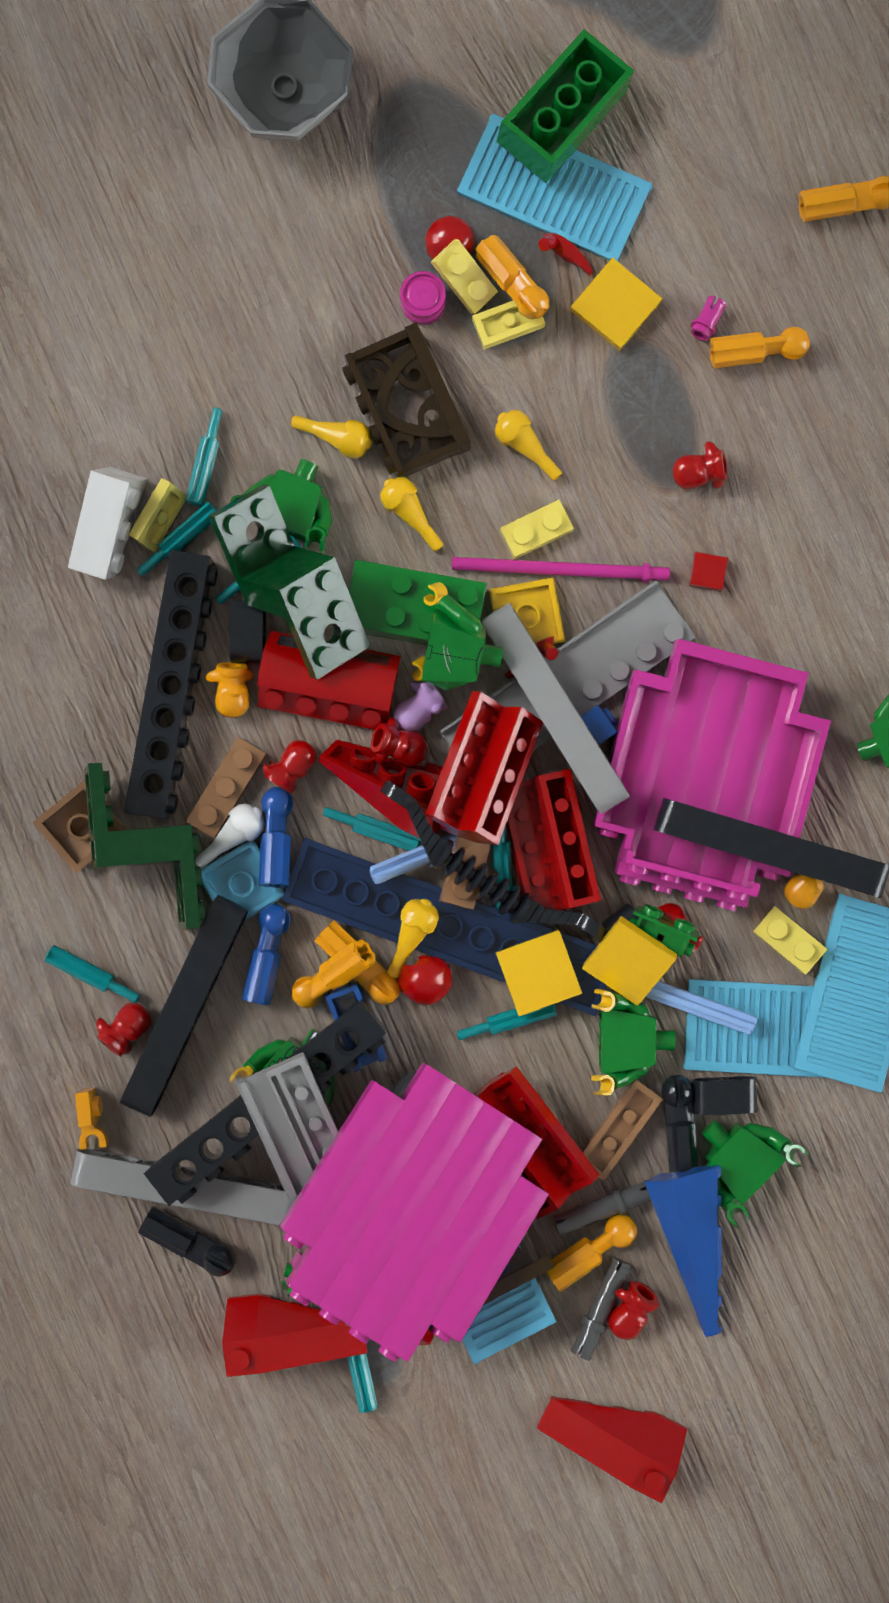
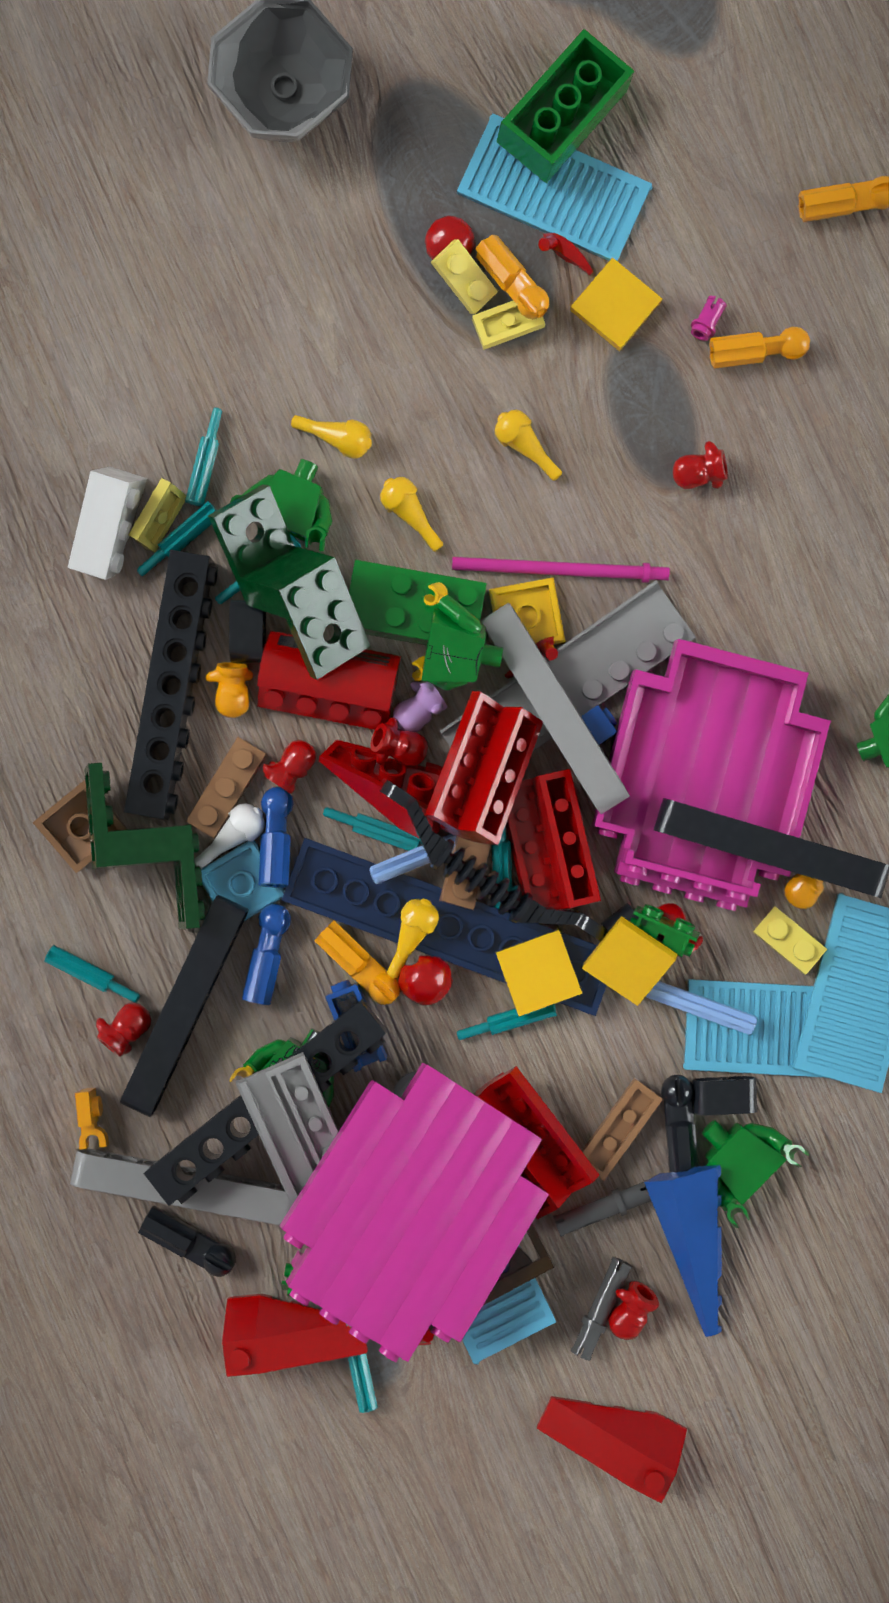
light orange piece [292,939,375,1009] -> none
dark brown fence [342,322,471,477] -> none
dark pink wheel [400,271,446,325] -> none
light yellow plate [500,500,574,560] -> none
light orange piece [546,1214,637,1292] -> none
green torso [591,989,676,1096] -> none
red tile [689,552,728,592] -> none

